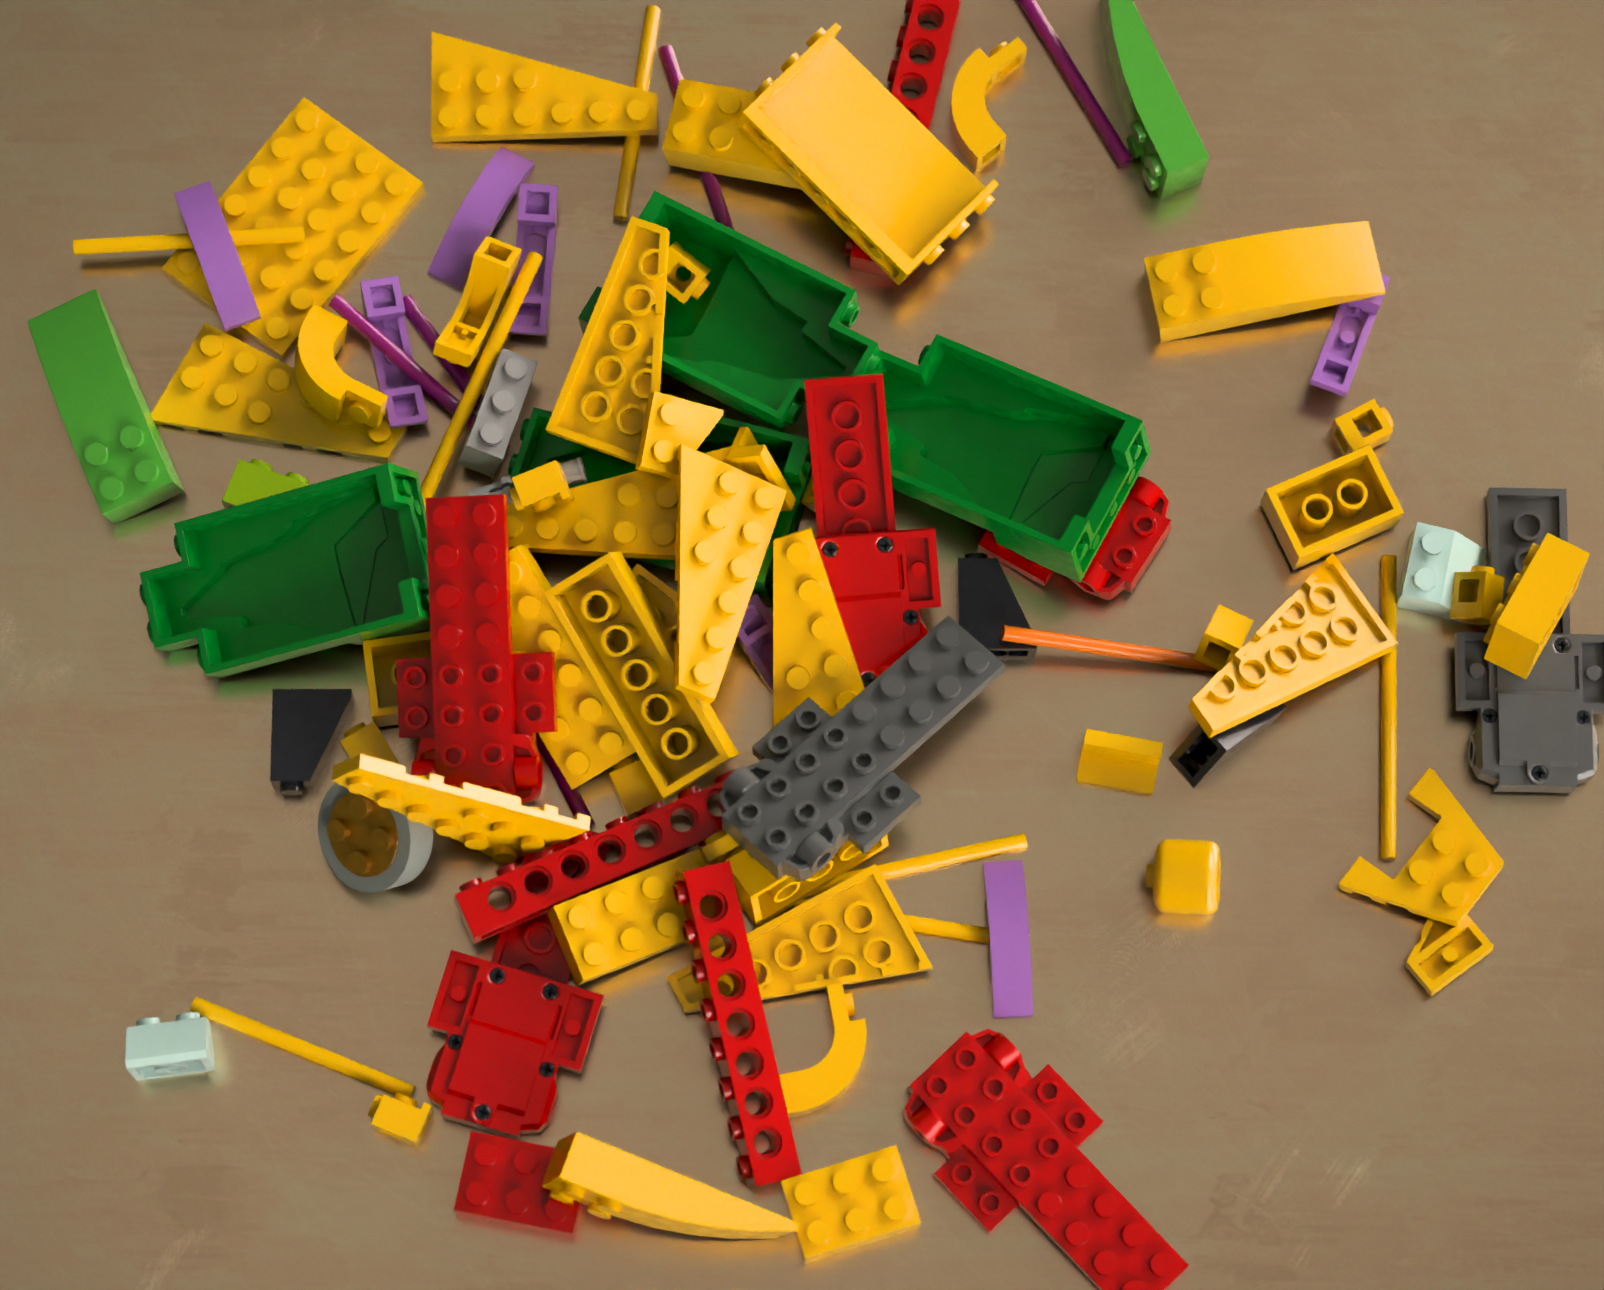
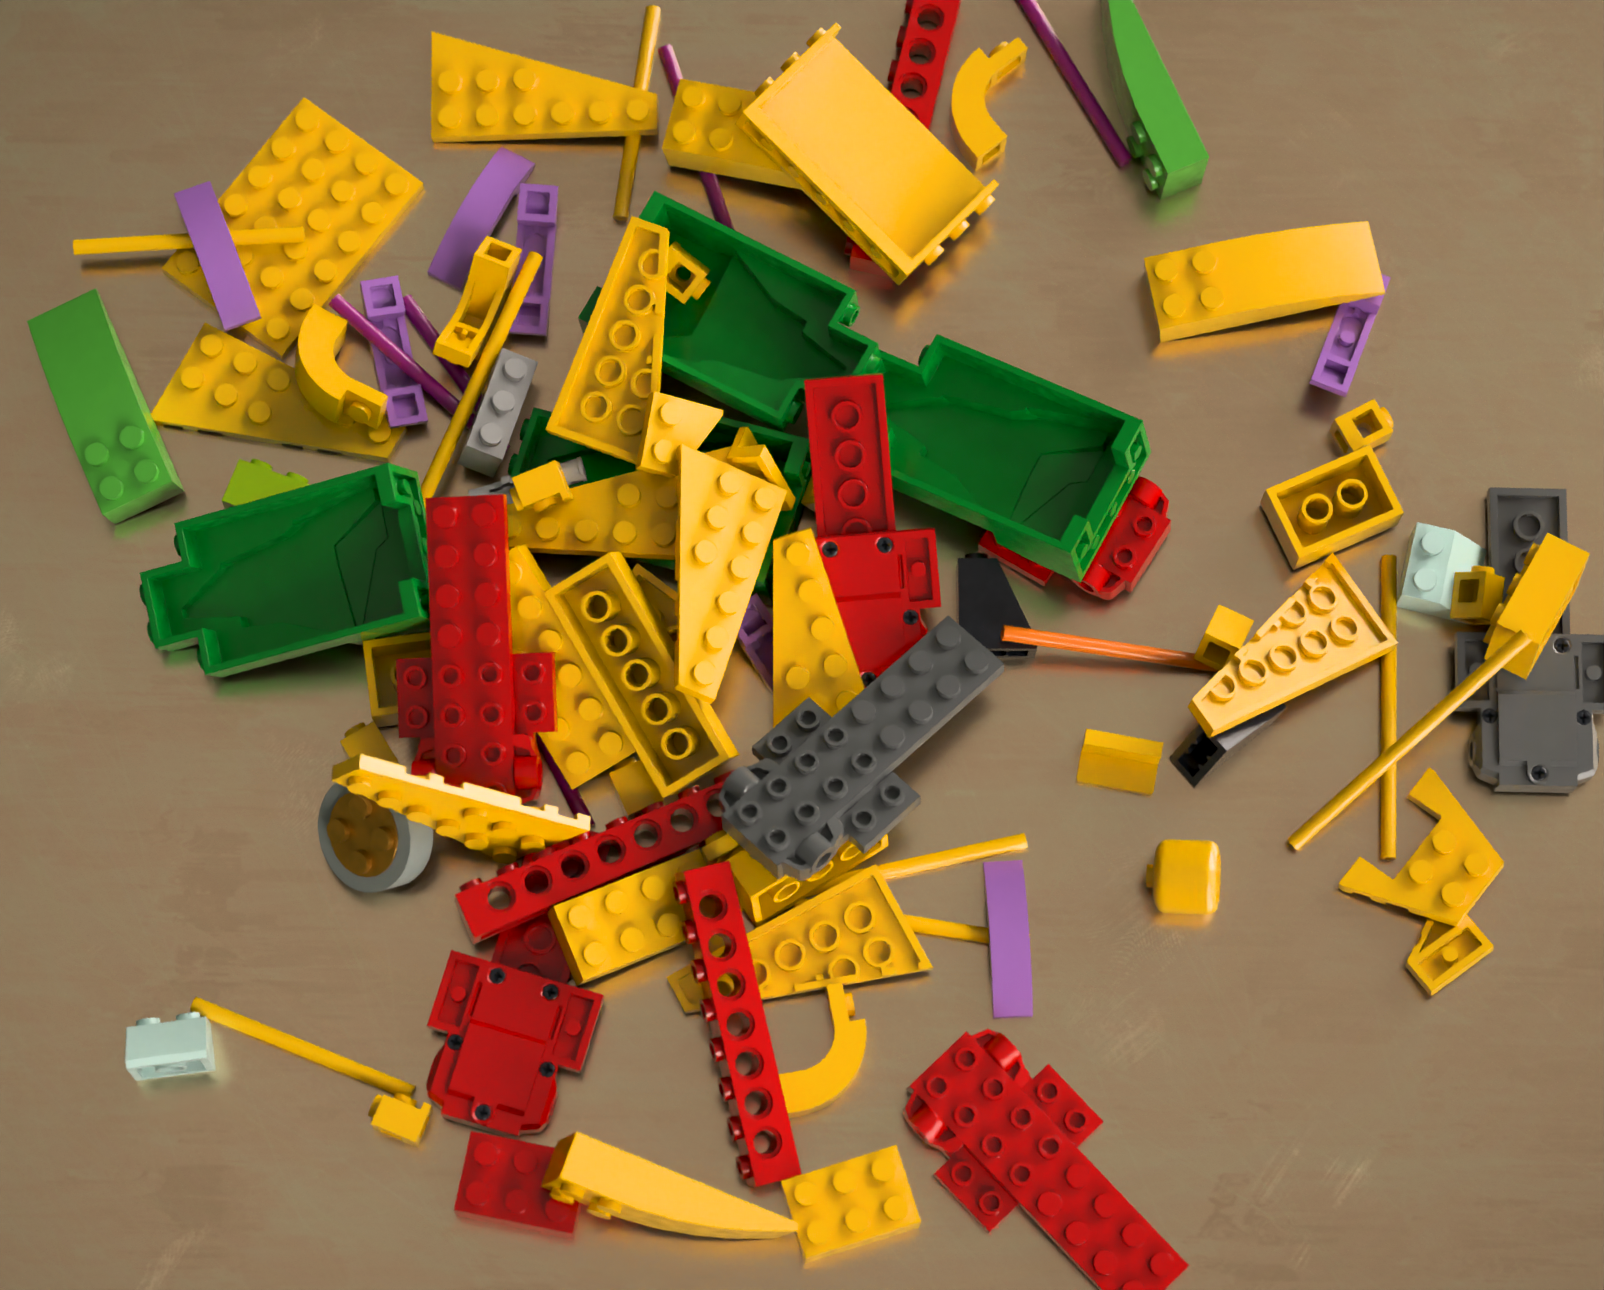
black slope [270,689,355,795] -> none
none -> yellow piece [1287,629,1532,850]

